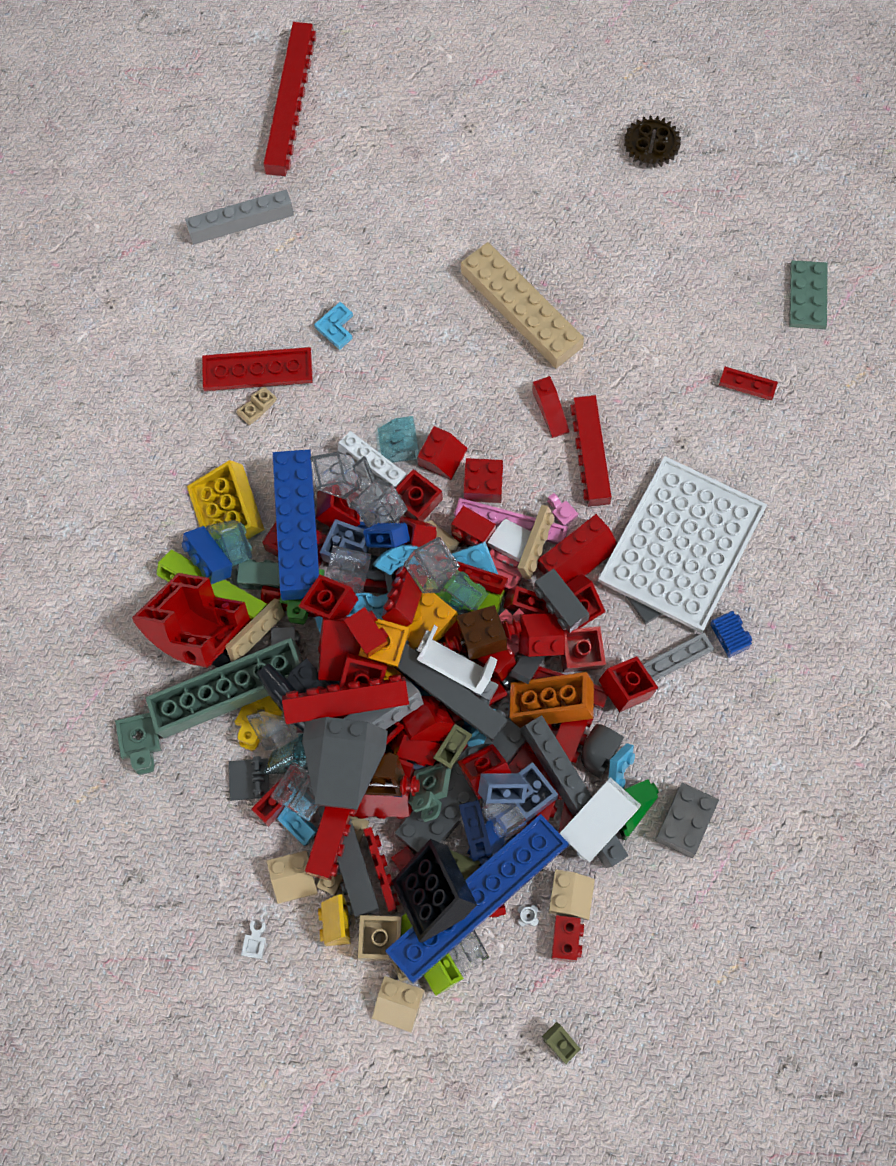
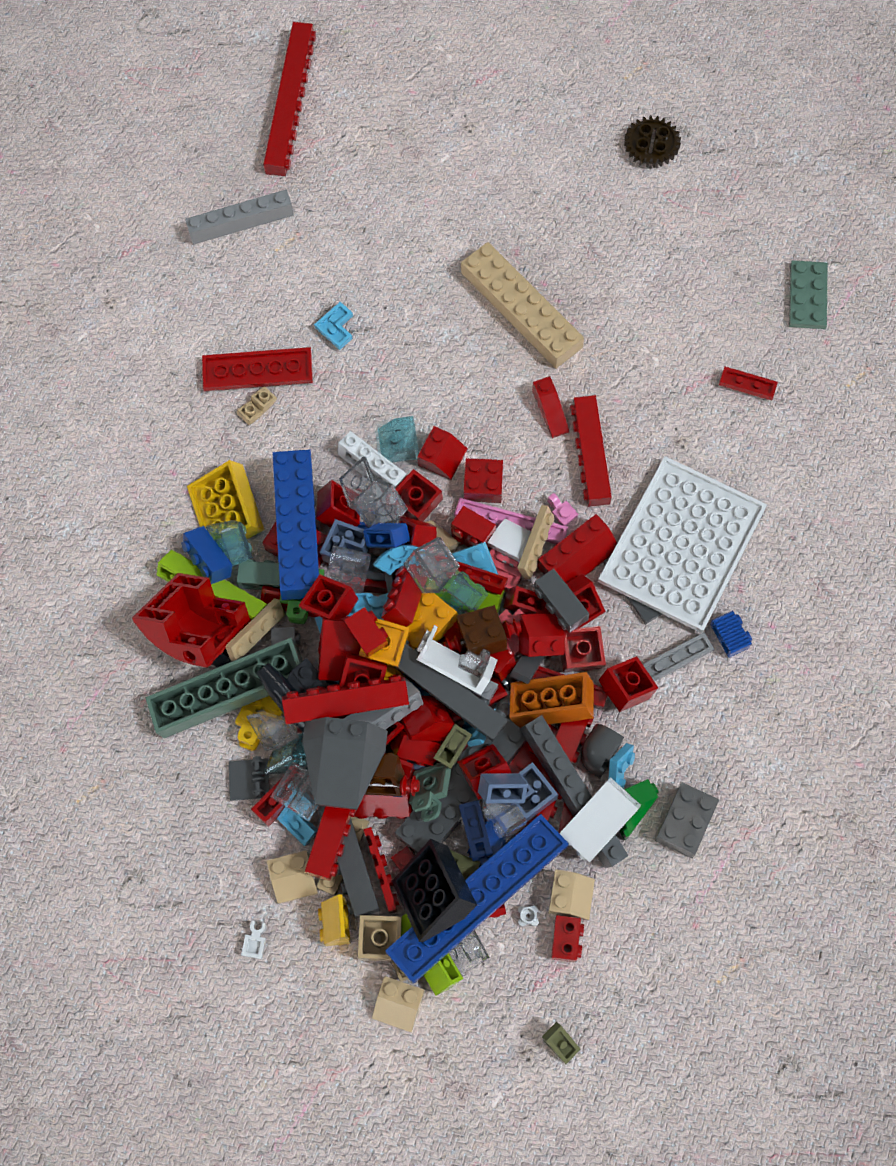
sand green plate [115,713,162,775] -> none
clear slope [310,452,360,499] -> none
none -> clear panel [458,649,490,678]

